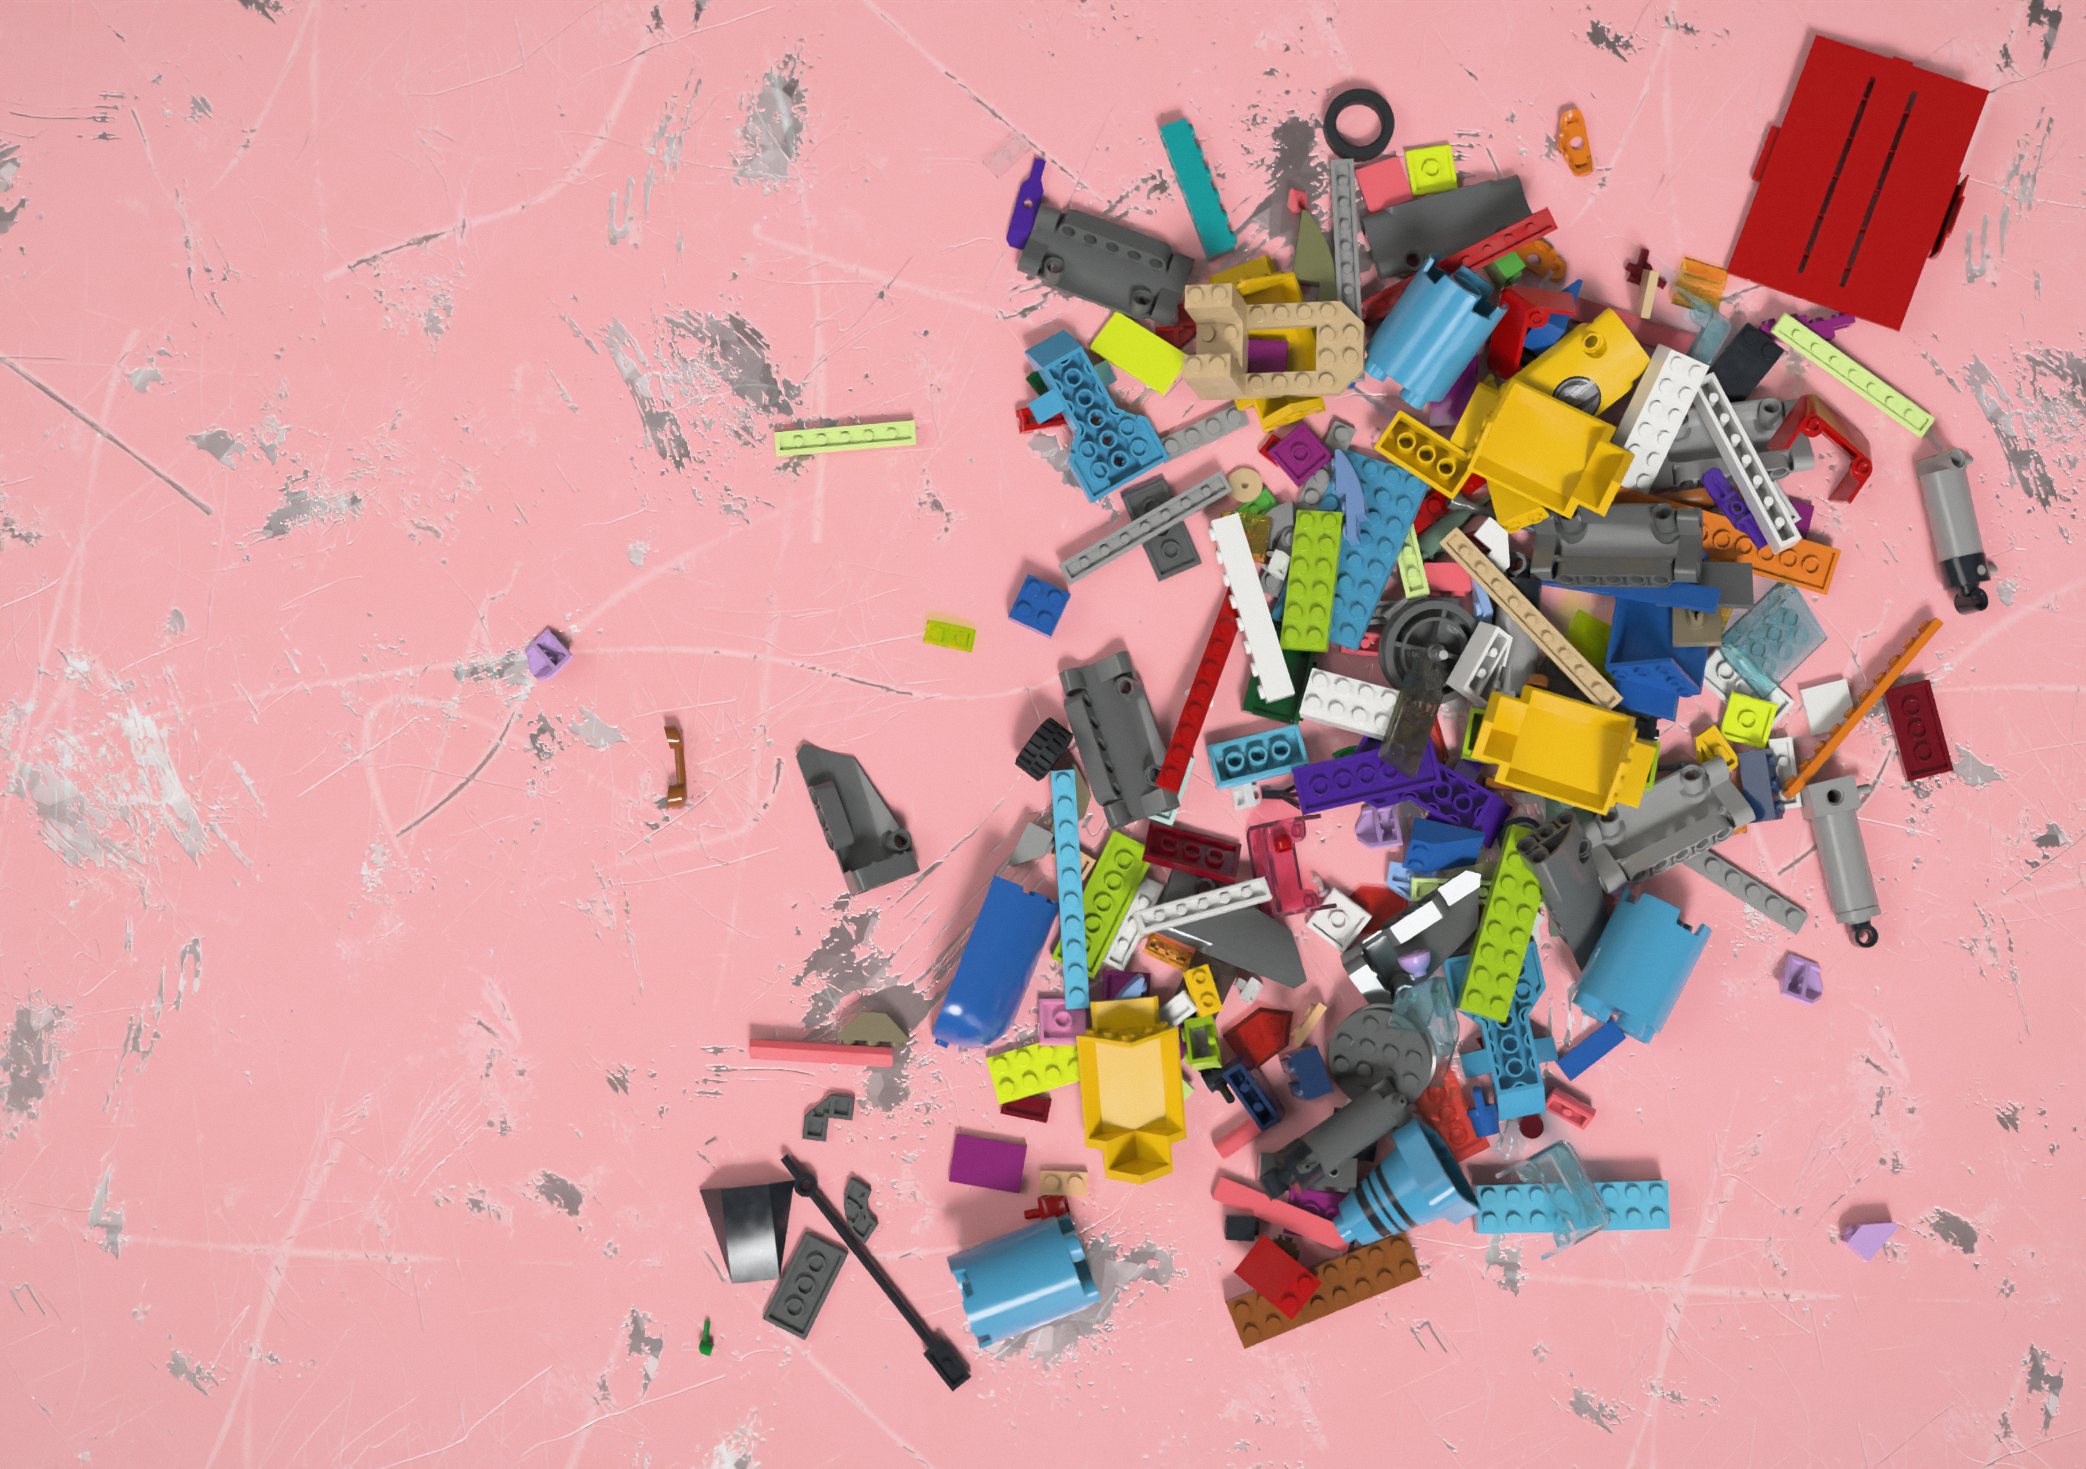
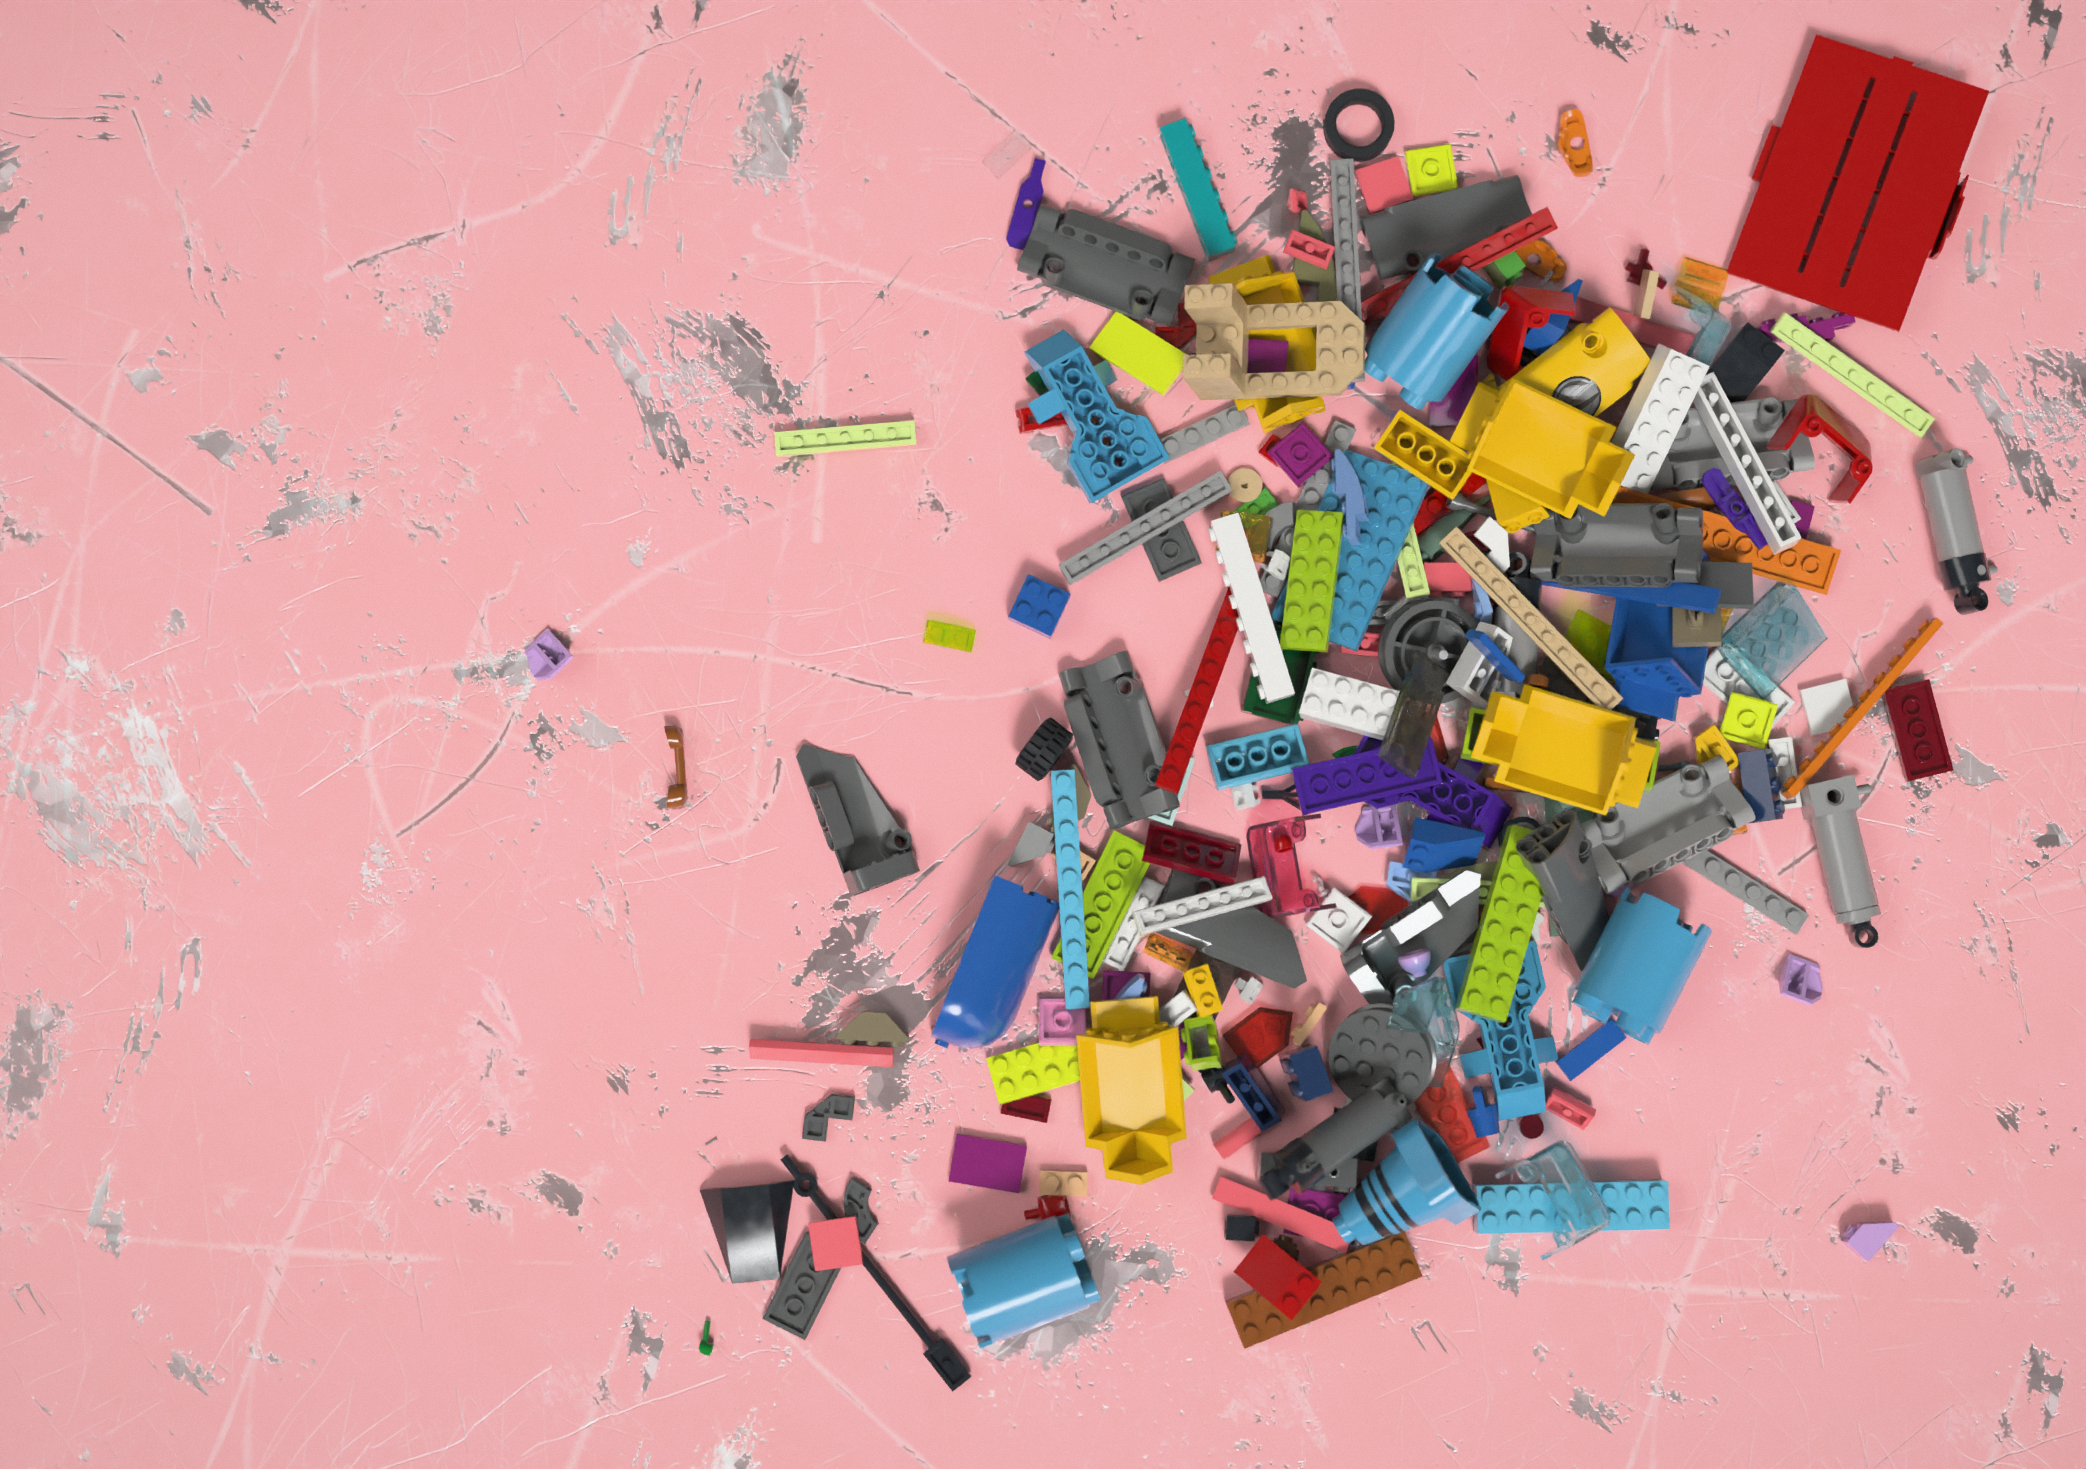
none -> coral tile [808,1216,863,1271]
none -> coral brick [1283,229,1335,270]
none -> blue tile [1465,629,1525,683]

